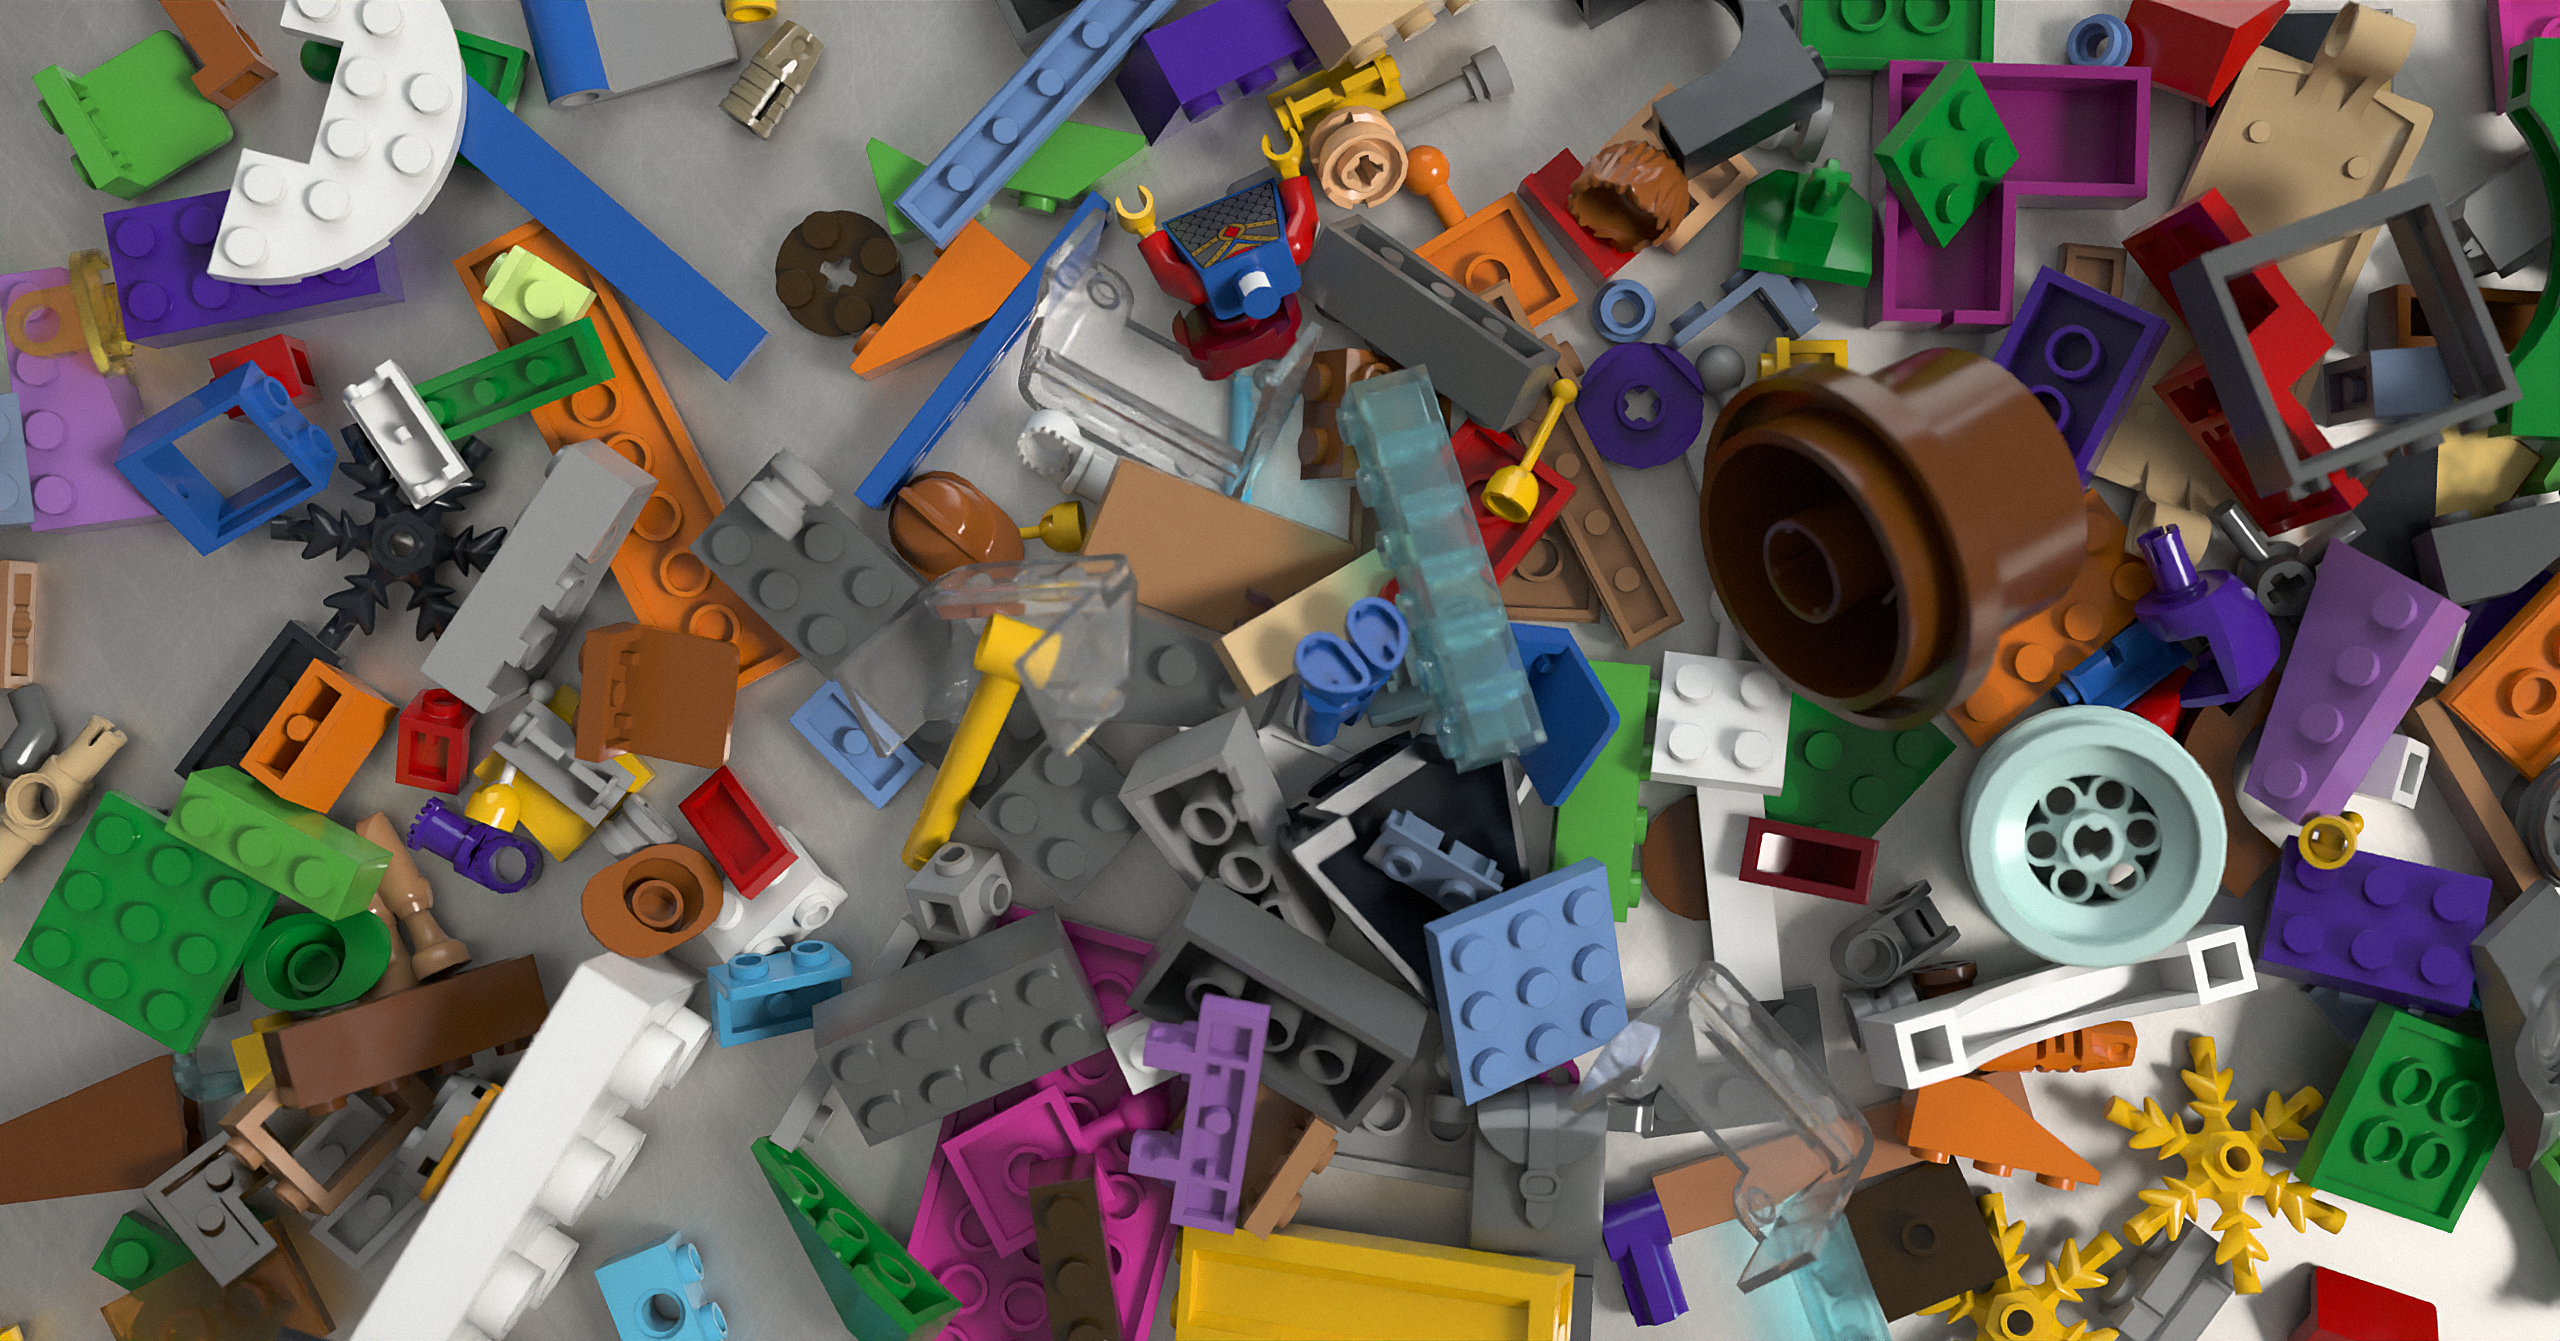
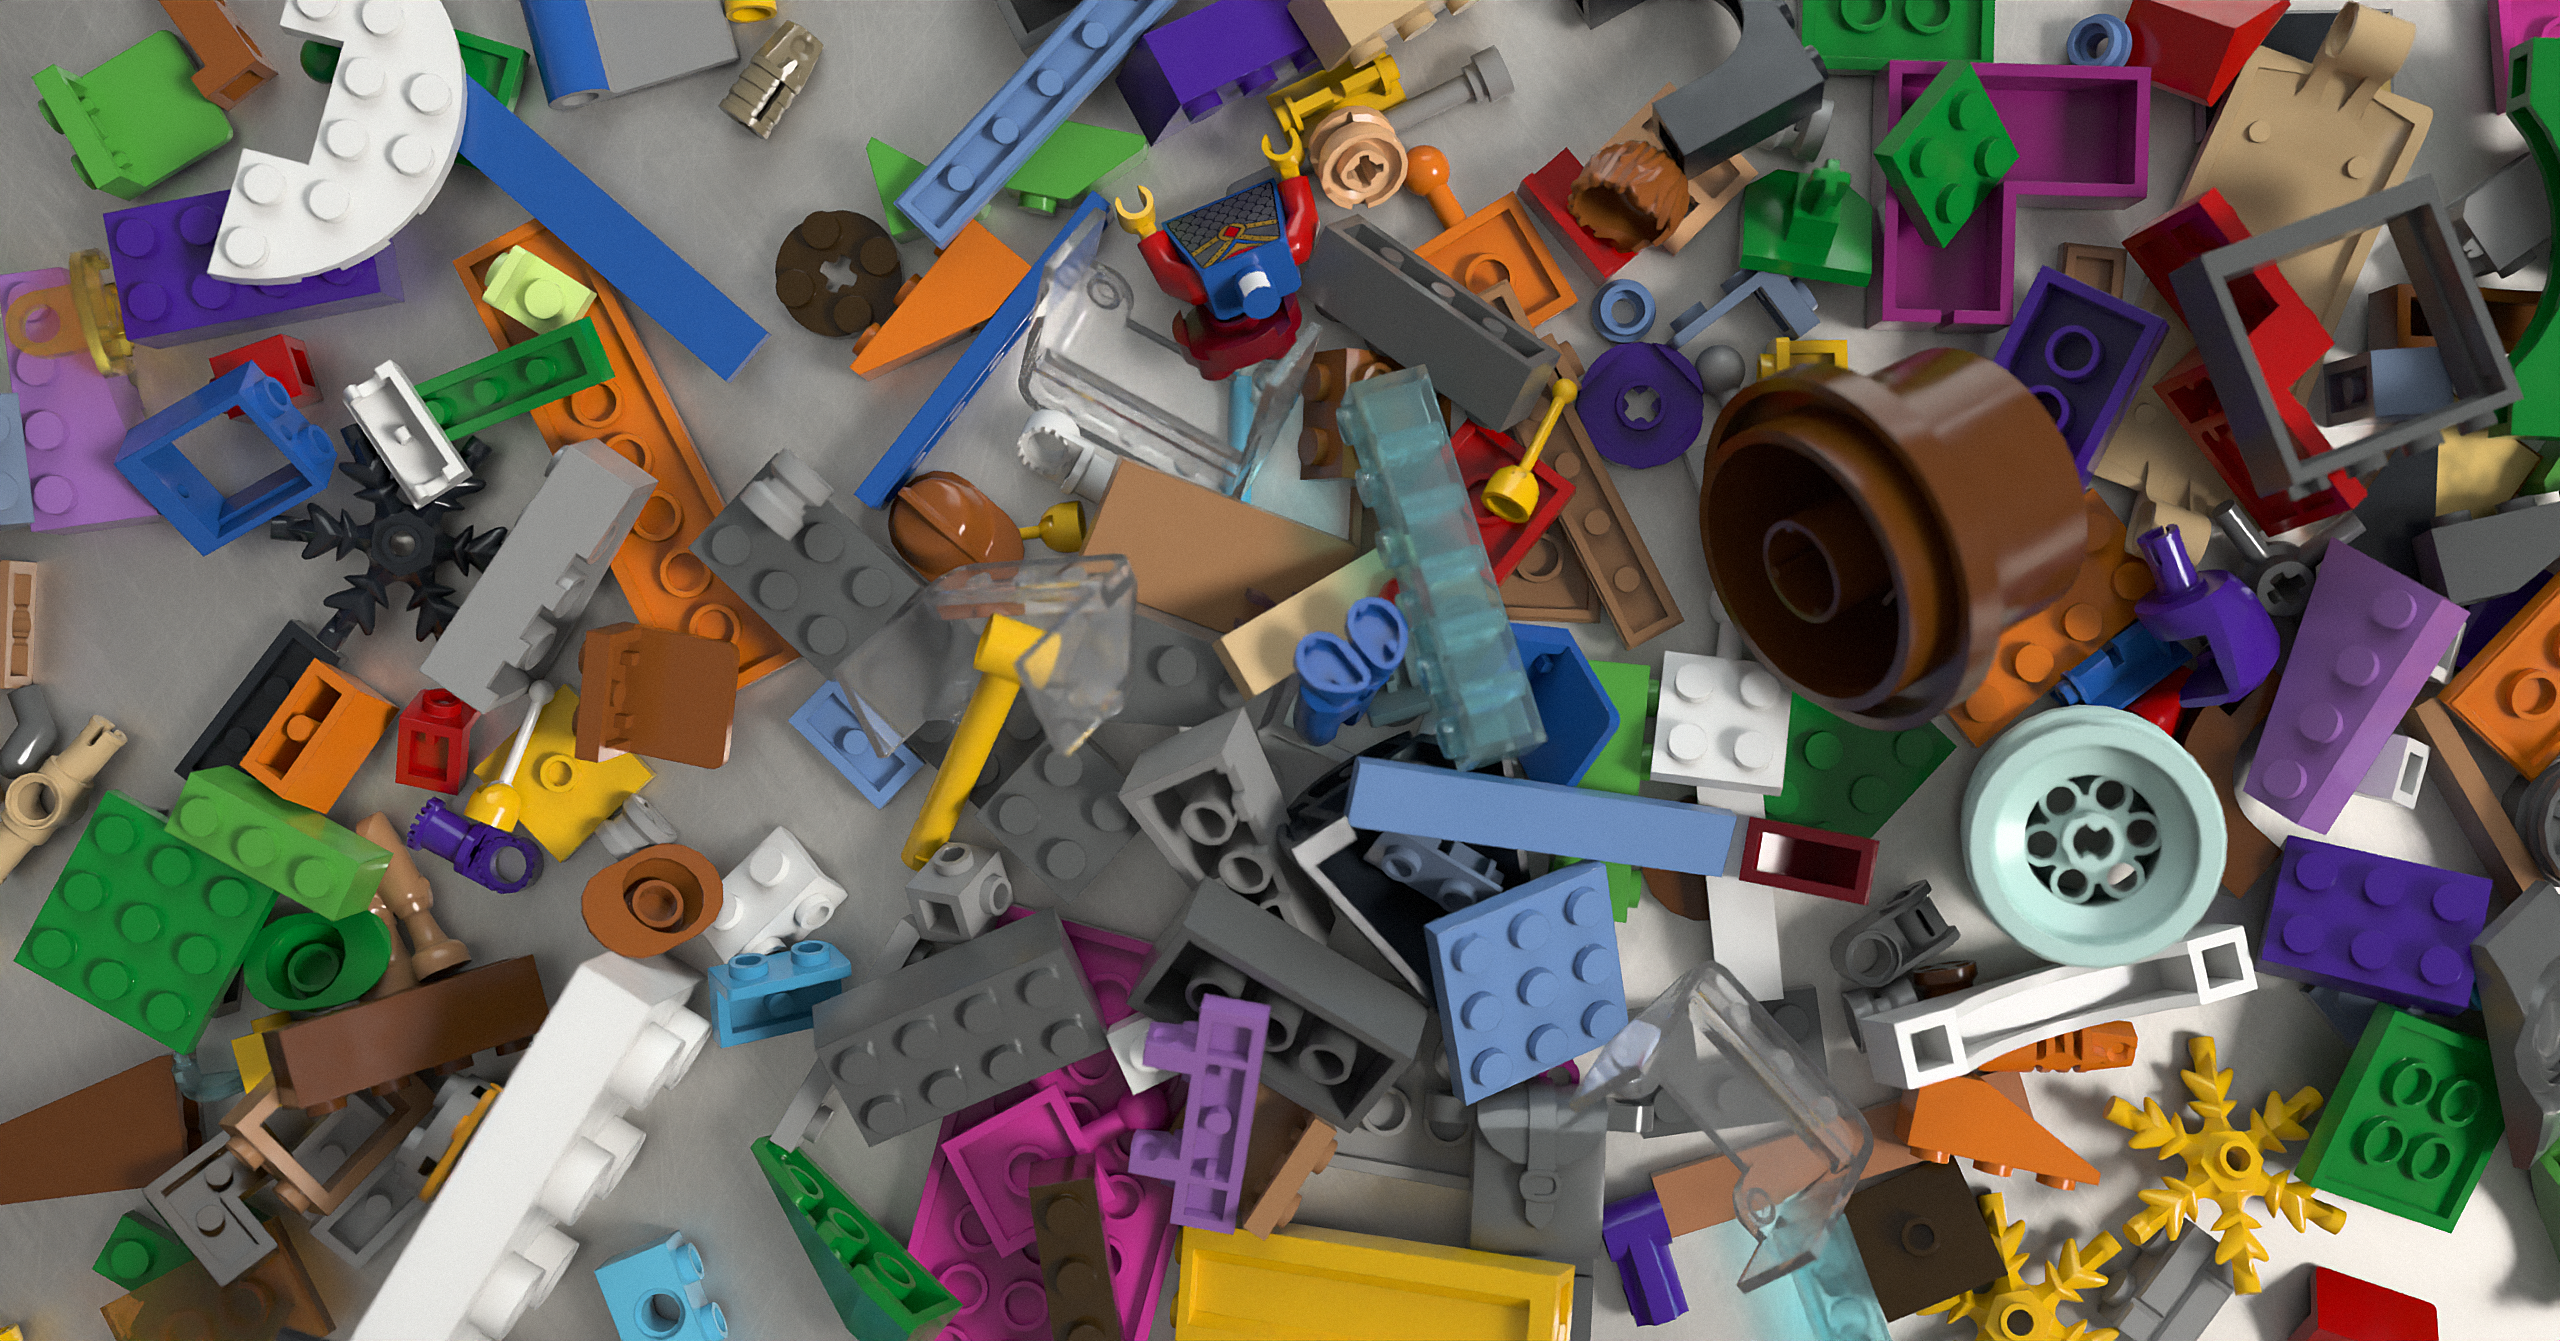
light grey hinge [492,698,636,828] -> none
red tile [678,764,799,900] -> none
yellow hinge [2299,811,2364,870] -> none
none -> medium blue tile [1343,756,1737,877]

